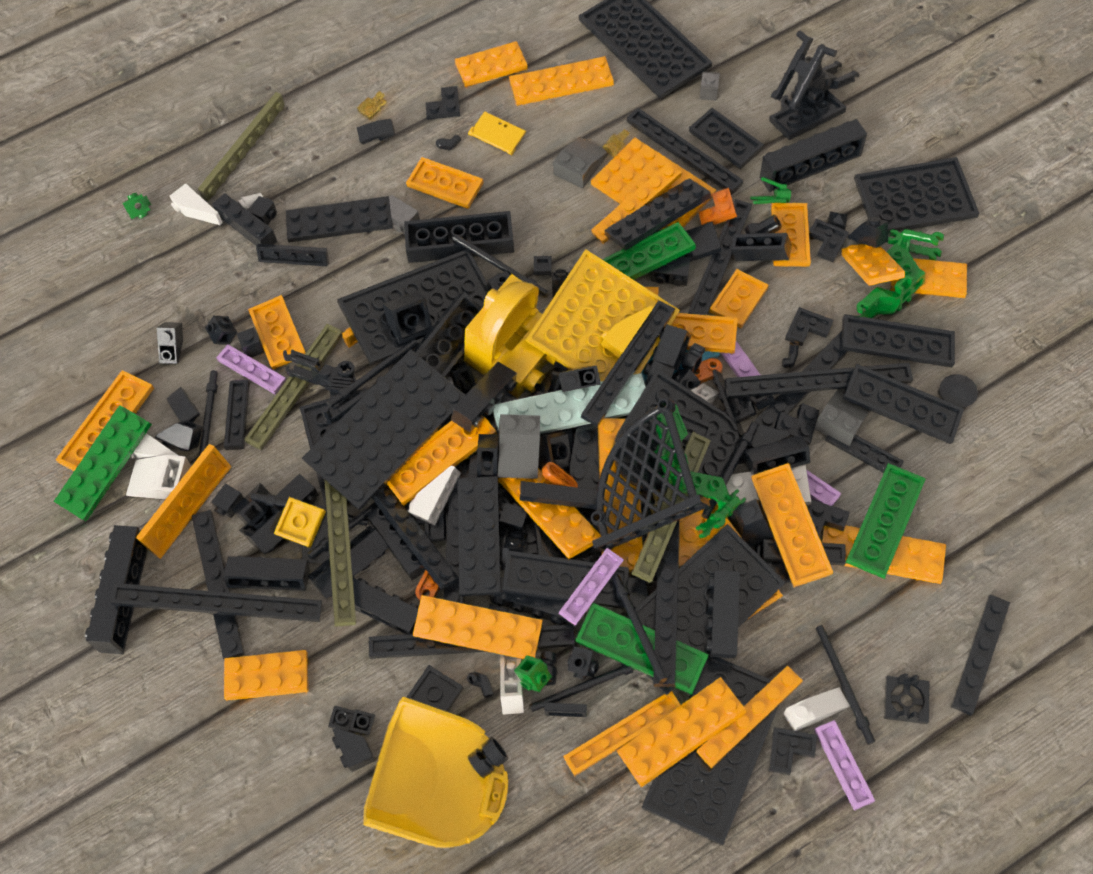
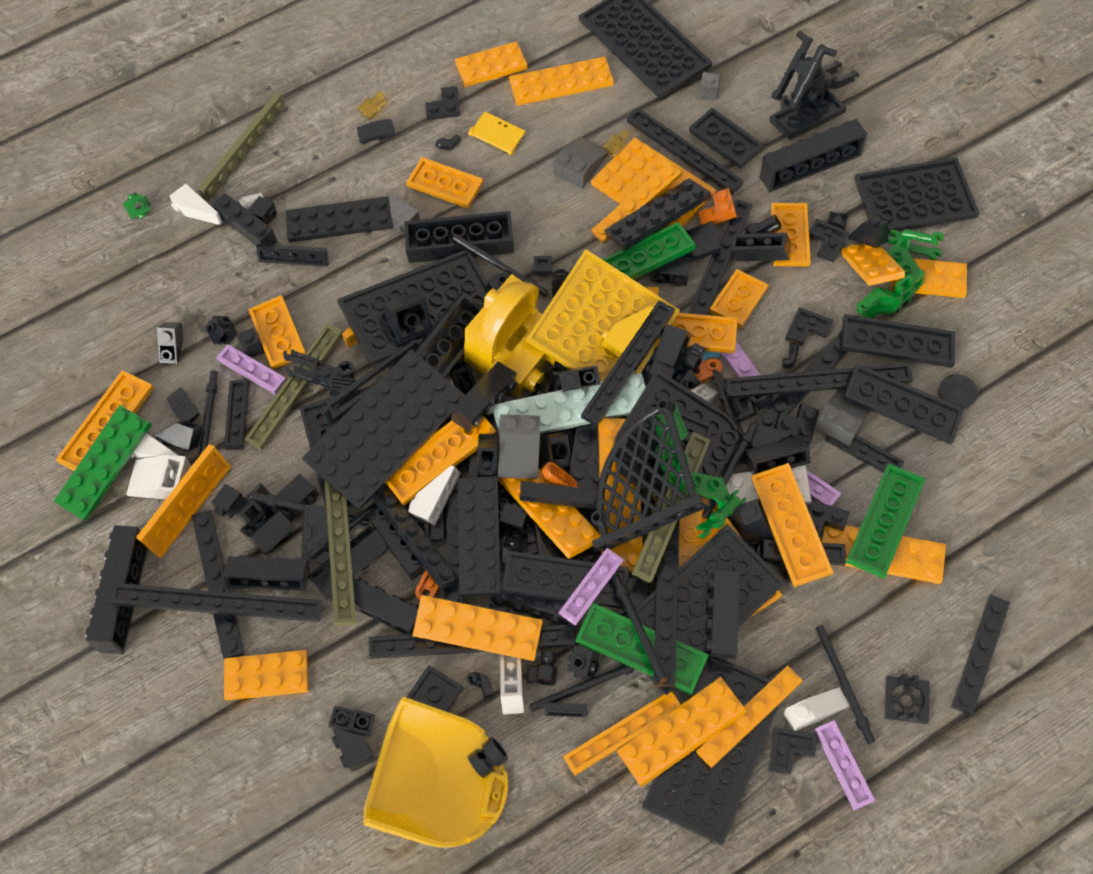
yellow plate [274,497,326,548] -> none
green brick [514,655,552,692] -> none
green plant [750,177,791,204] -> none

